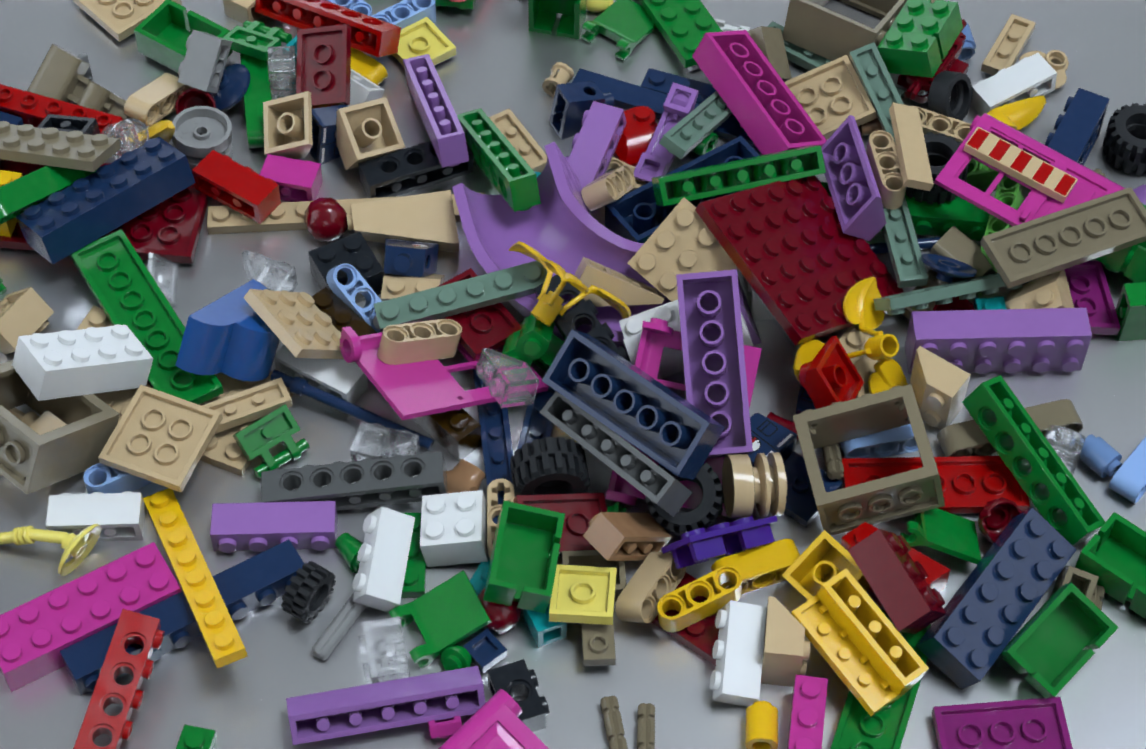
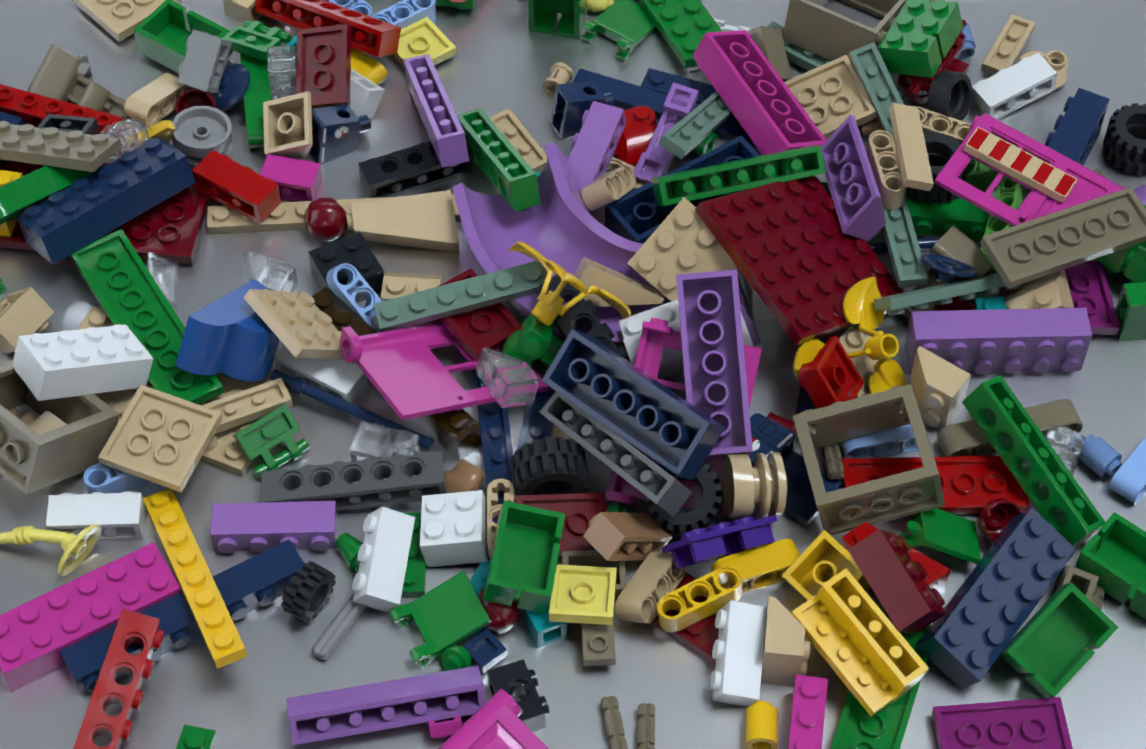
tan slope [336,97,405,170] -> none
clear brick [358,617,410,683] -> none
tan beam [377,319,462,365] -> none
dark blue torso [383,238,439,277] -> none
yellow piece [987,95,1046,130] -> none

